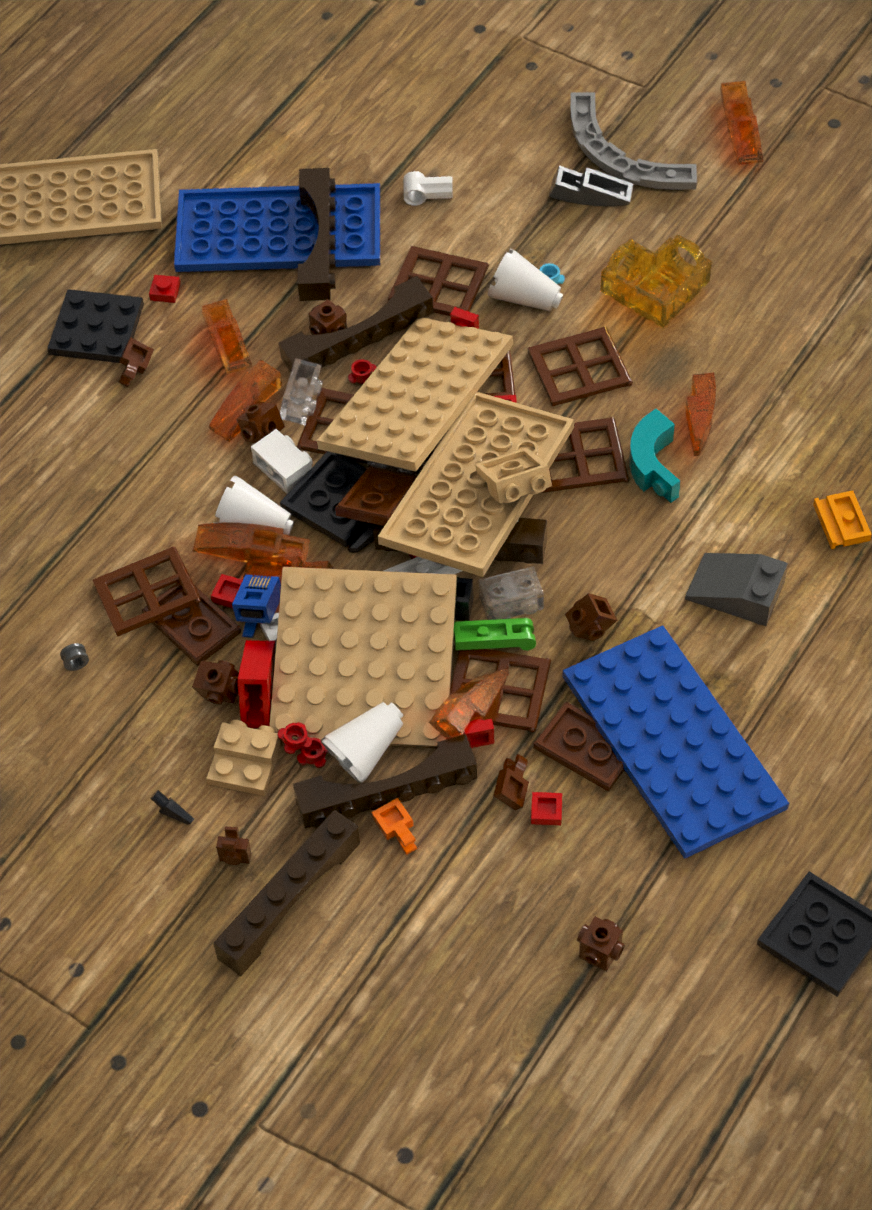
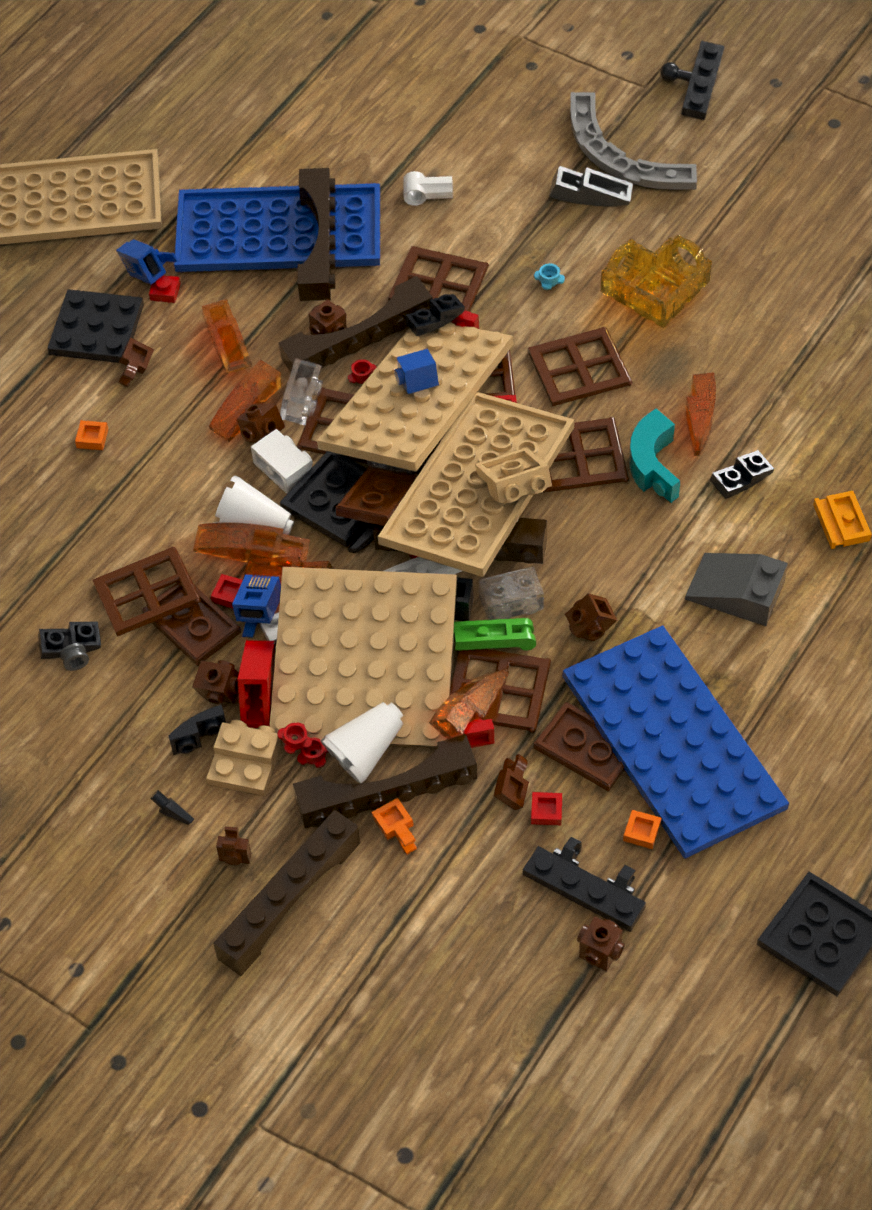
white cone [488,248,563,311] -> none
clear orange slope [720,81,764,165] -> none
none -> black slope [38,621,101,659]
none -> orange plate [75,420,108,450]
none -> blue piece [116,239,178,284]
none -> black slope [168,705,226,755]
none -> blue brick [394,349,439,394]
none -> black slope [406,294,465,336]
none -> black hinge [523,837,646,932]
none -> orange plate [623,810,661,849]
none -> black plate [660,41,725,120]
none -> black slope [710,450,774,499]

